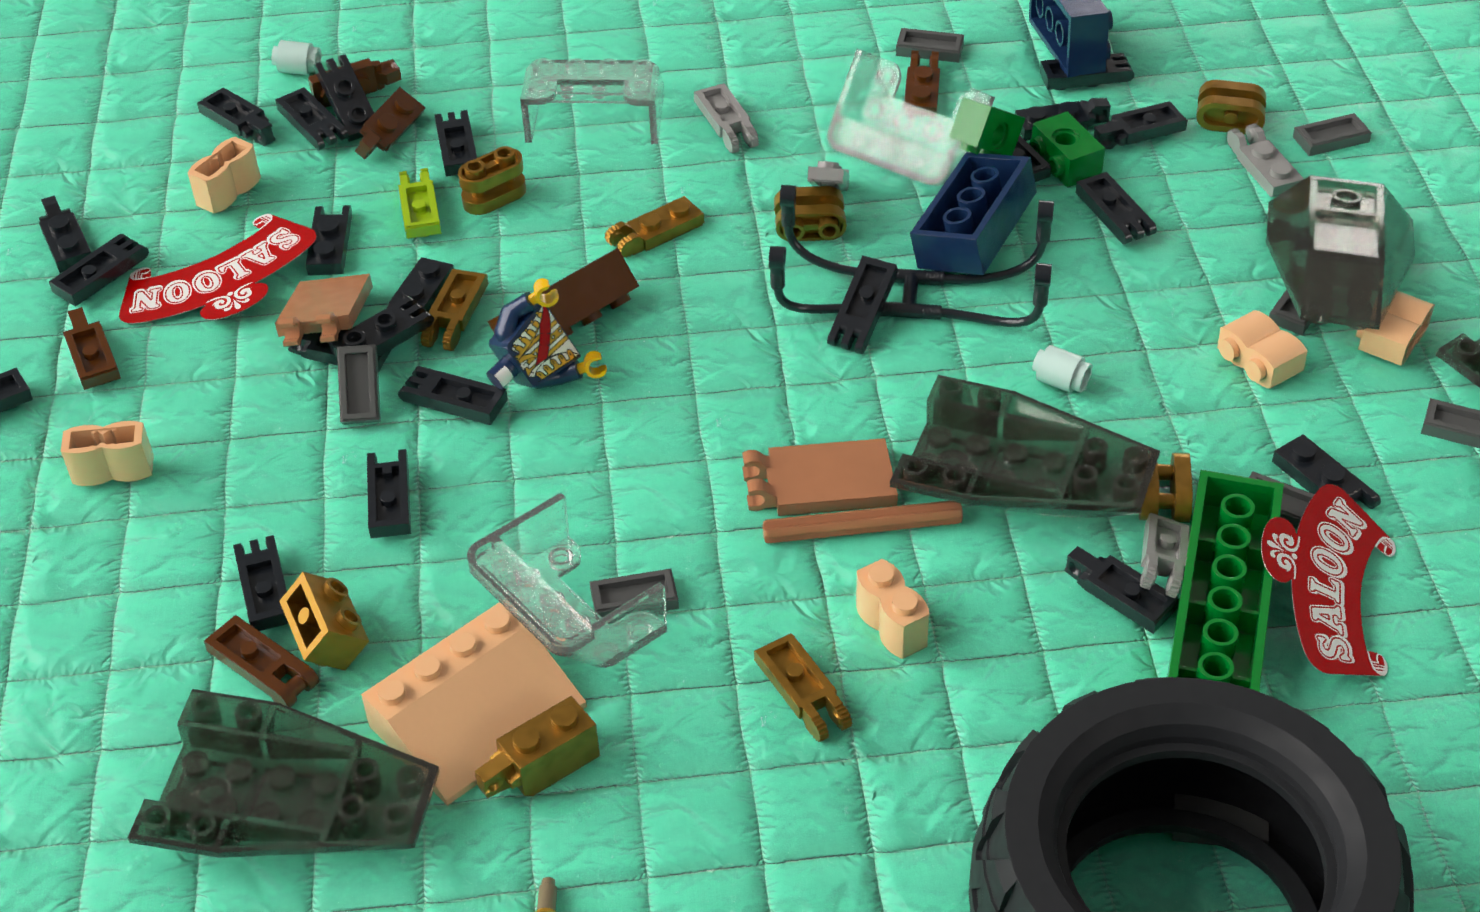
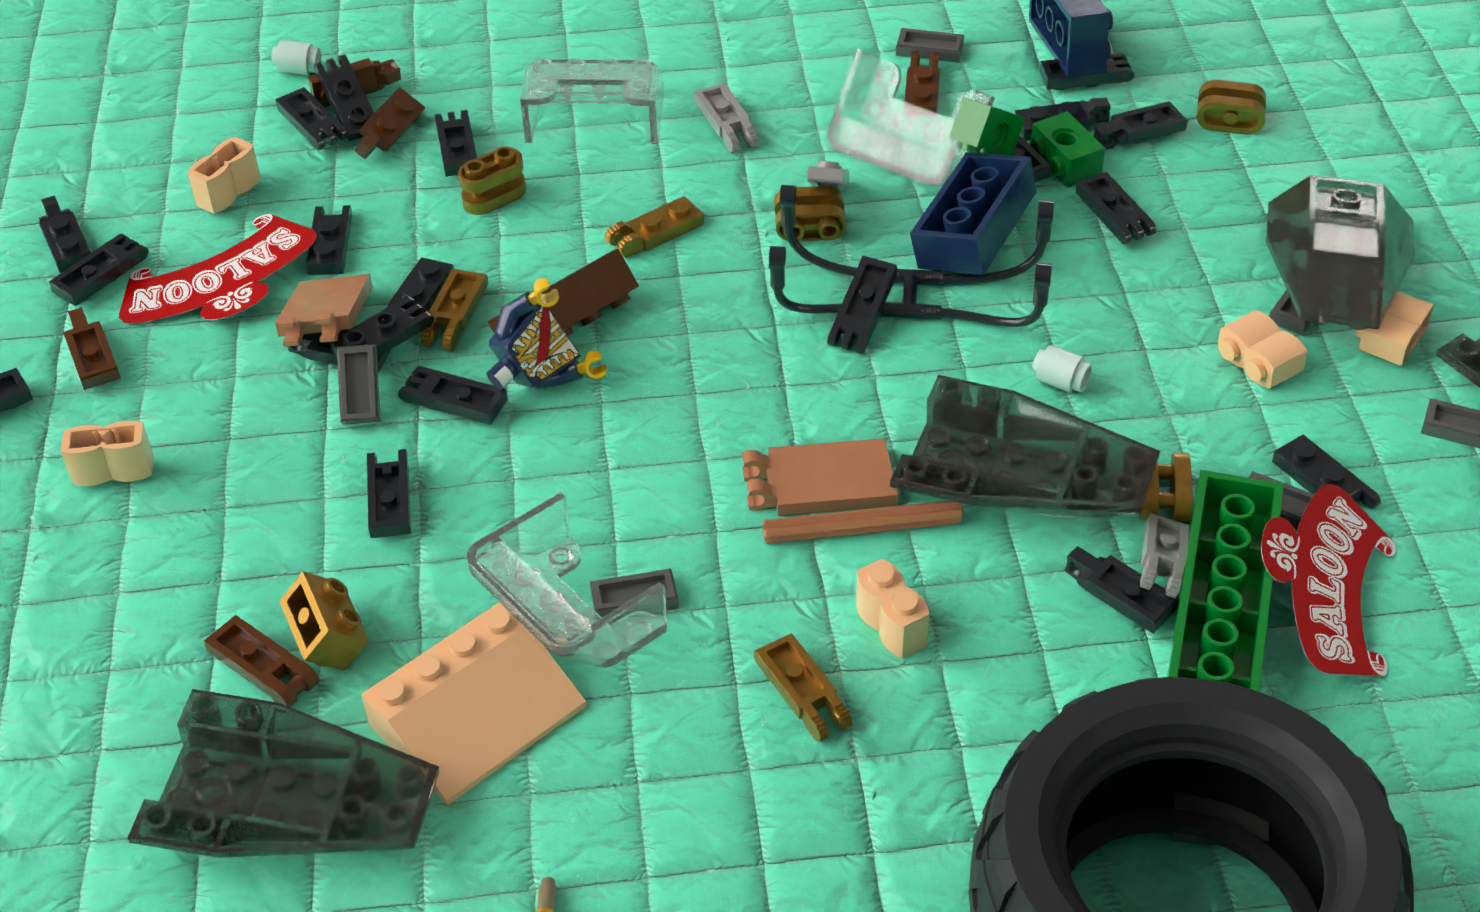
black hinge [197,87,275,146] -> none
black hinge [233,535,289,631] -> none
lime hinge [398,168,442,239] -> none
pearl gold hinge [475,696,600,799] -> none
light grey hinge [1226,123,1304,197] -> none
dark grey tile [1293,113,1372,156] -> none

